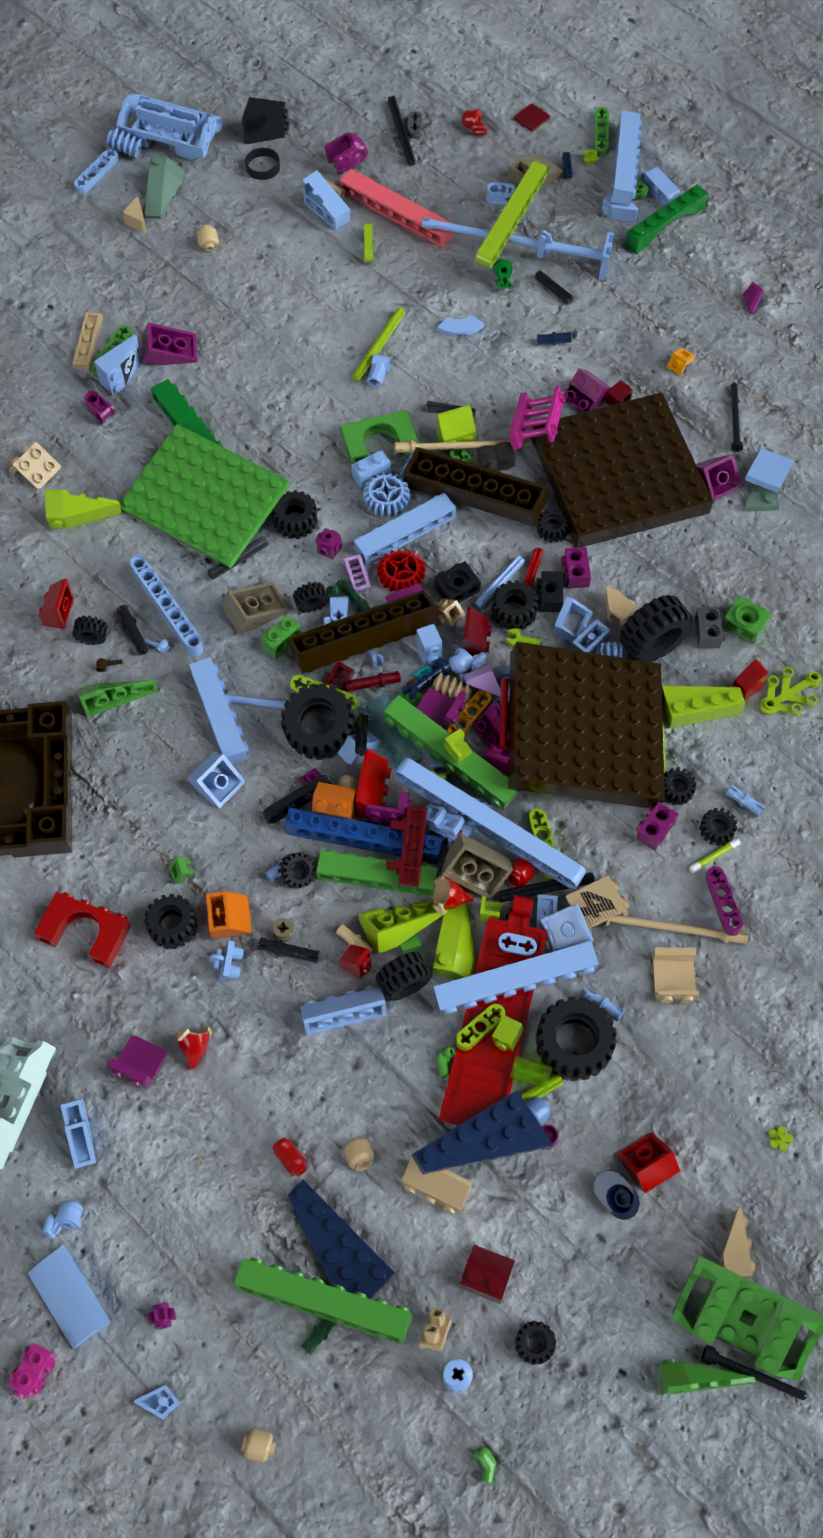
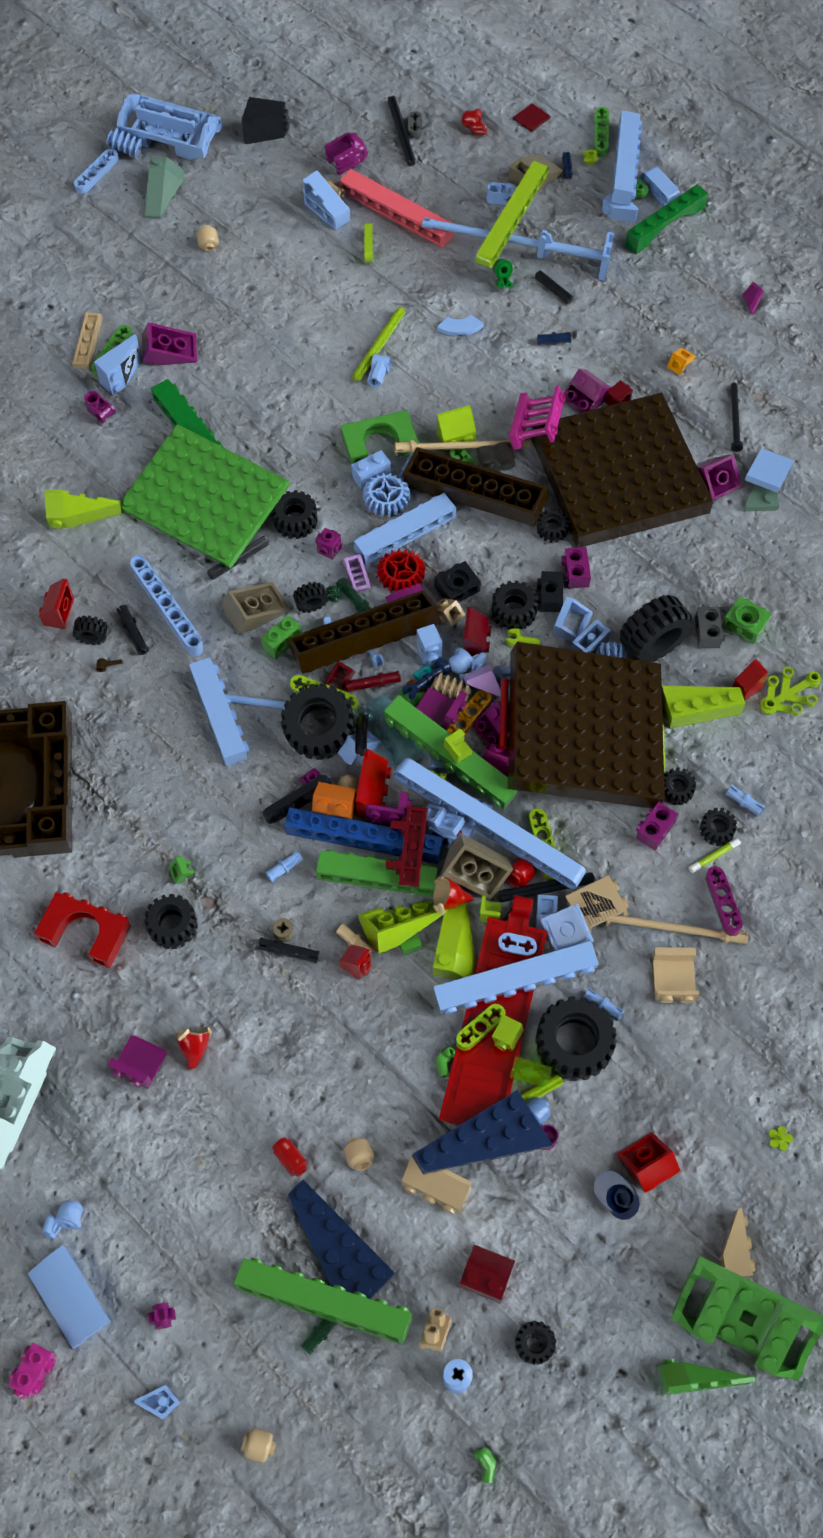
tan bracket [9,442,61,489] -> none
light blue slope [60,1098,96,1169] -> none
bright green wedge [77,679,158,717] -> none
tan slope [122,197,147,233] -> none
light blue hand [144,639,170,654] -> none
light blue slope [187,752,246,808] -> none
orange slope [206,891,252,940] -> none
light blue hips [209,941,244,982] -> none
black tyre [245,148,280,180] -> none
black tyre [278,852,317,889] -> none
light blue slope [300,986,386,1035] -> none
light blue piece [330,596,349,622] -> none
black tyre [376,952,432,1001] -> none
black axle [425,401,476,418] -> none
light blue axle [475,556,525,609] -> none
red axle [523,547,543,587] -> none
tan slope [605,585,637,629] -> none
black piece [701,1344,808,1400] -> none

